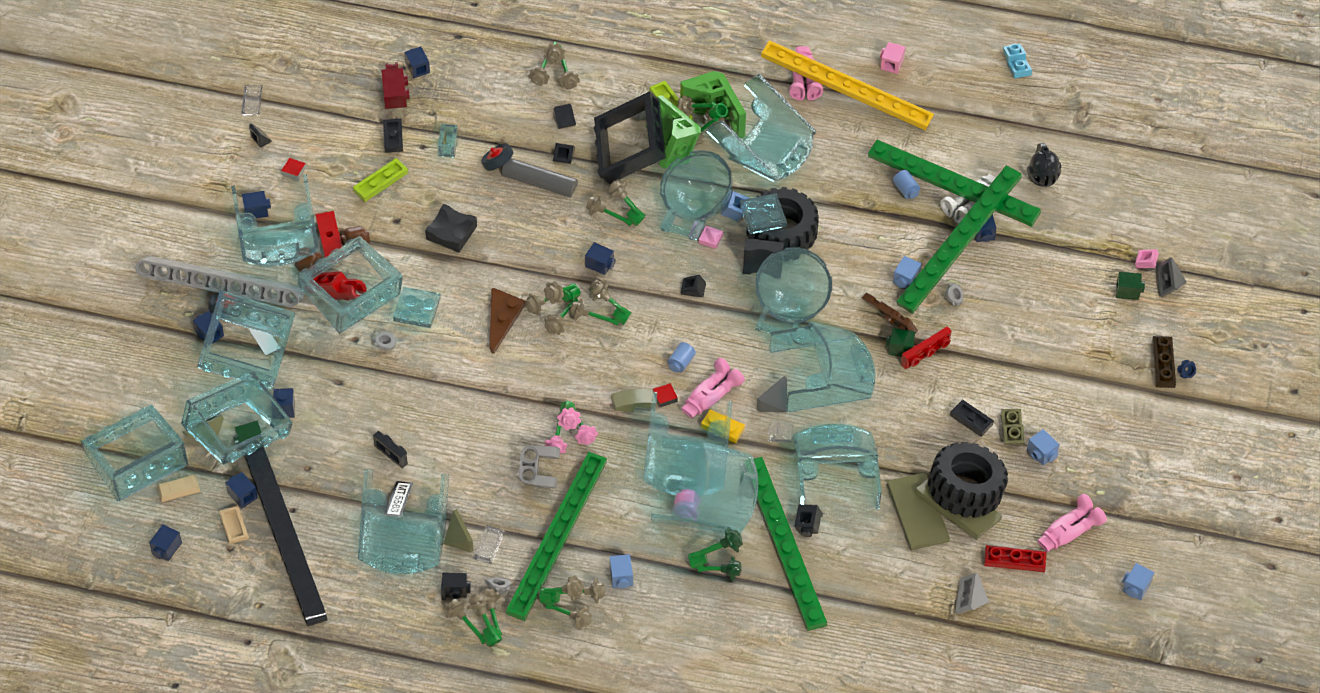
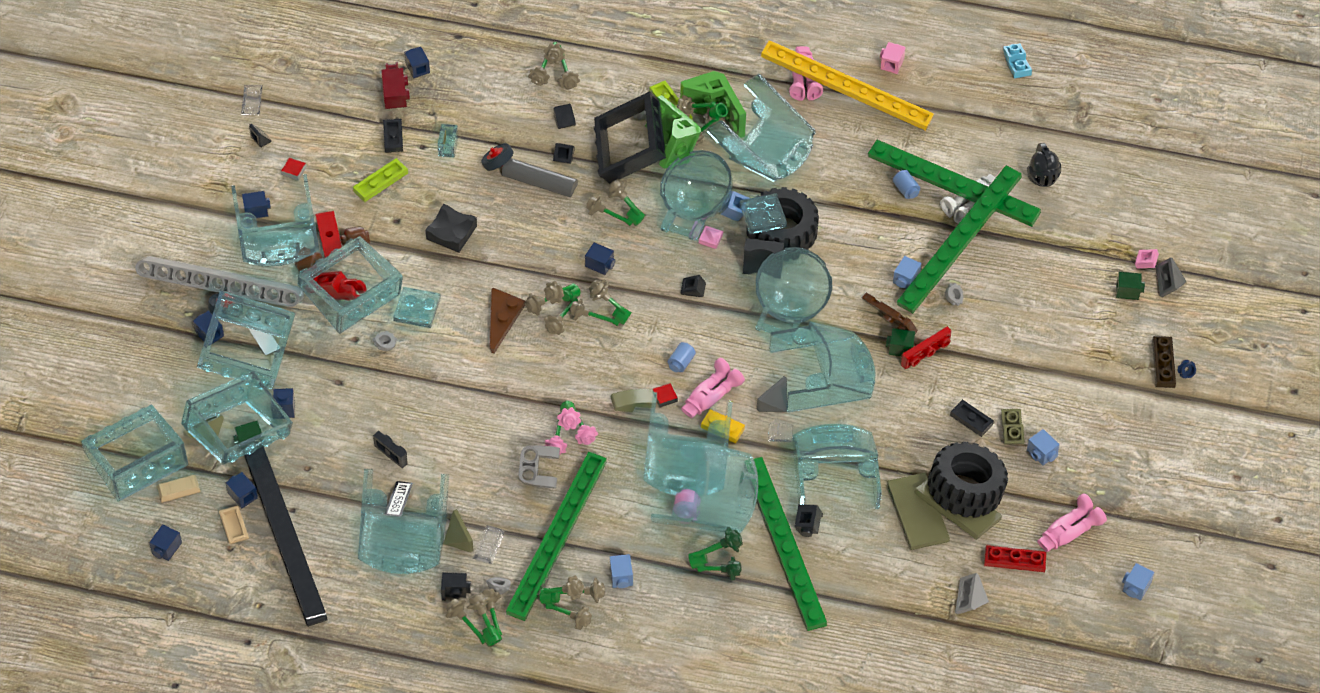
dark blue brick [975,214,997,242] -> none

